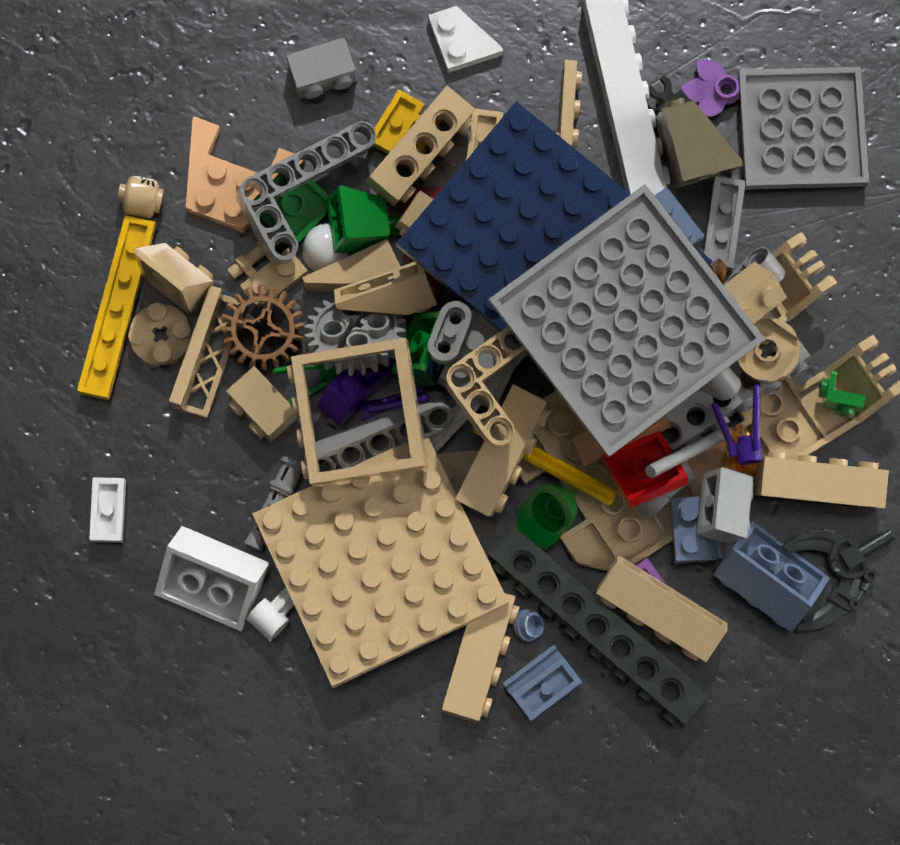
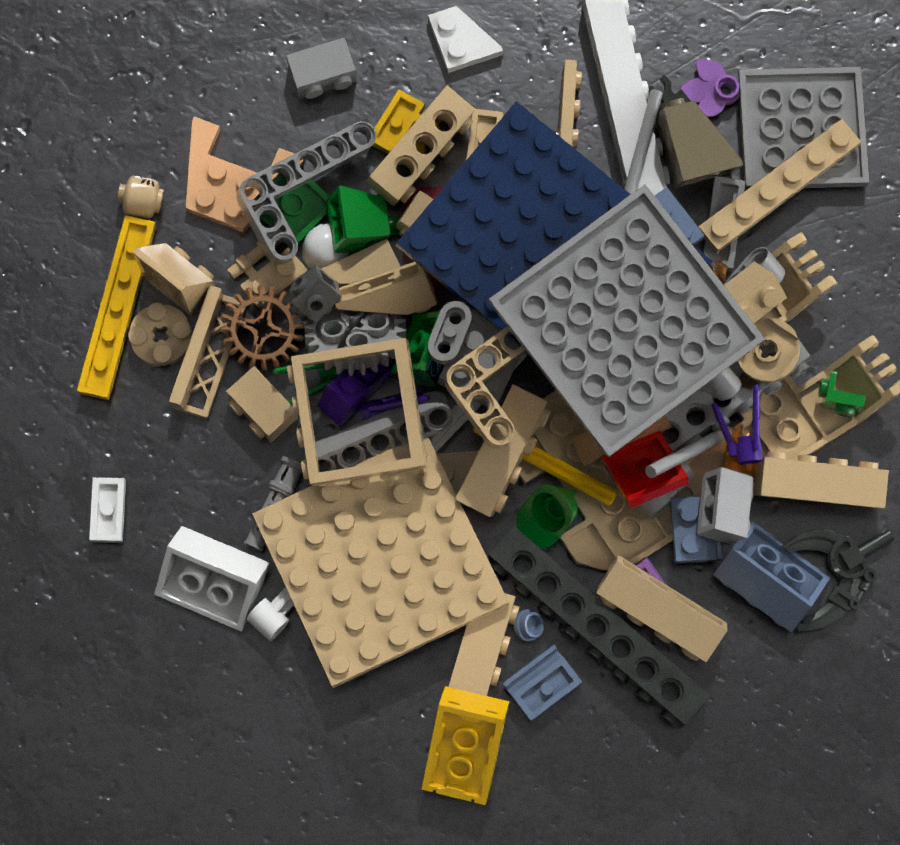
none -> dark grey brick [289,264,342,322]
none -> yellow piece [421,686,509,805]
none -> light grey bar [624,89,663,194]
none -> tan plate [698,119,862,253]

